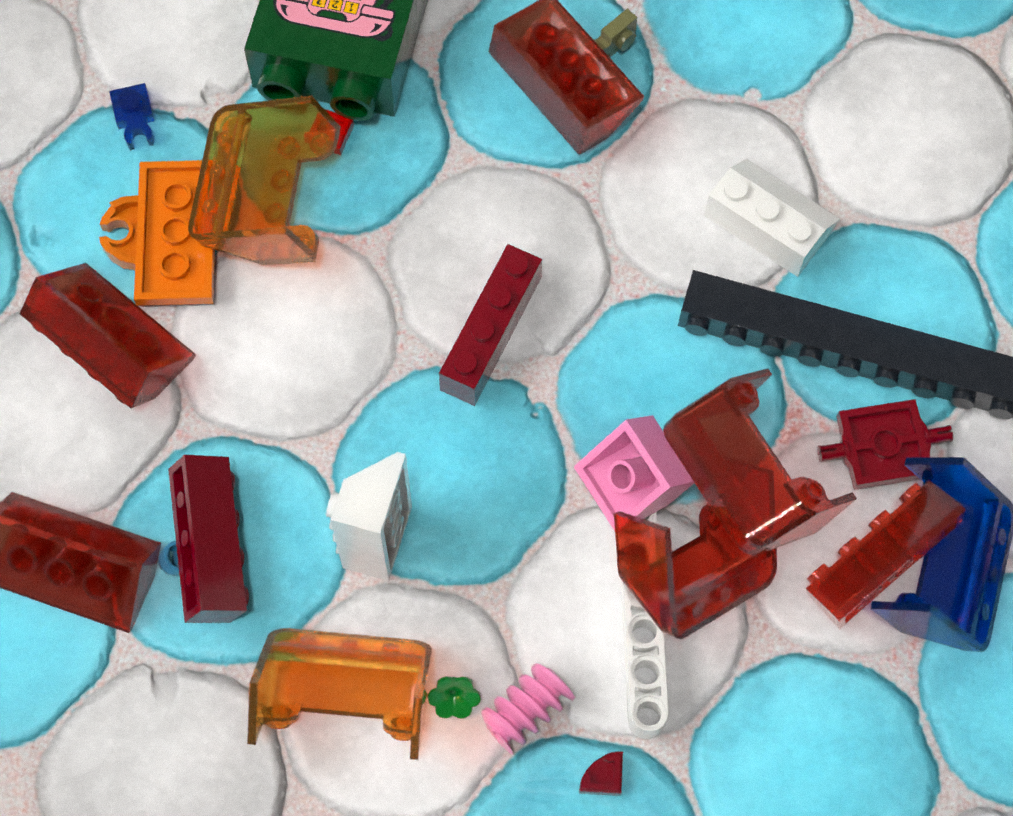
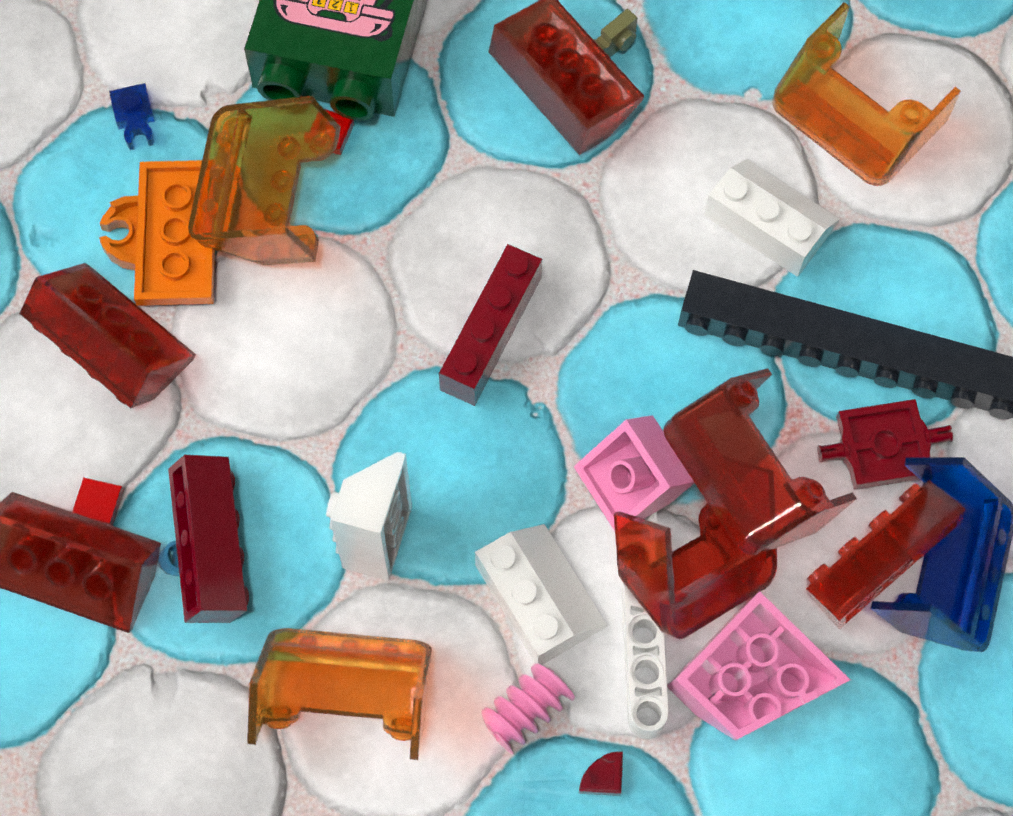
green plant [428,676,481,719] -> none
none -> red tile [71,477,124,527]
none -> white slope [475,524,607,665]
none -> bright pink wedge [667,591,851,740]
none -> clear orange windscreen [772,2,961,186]

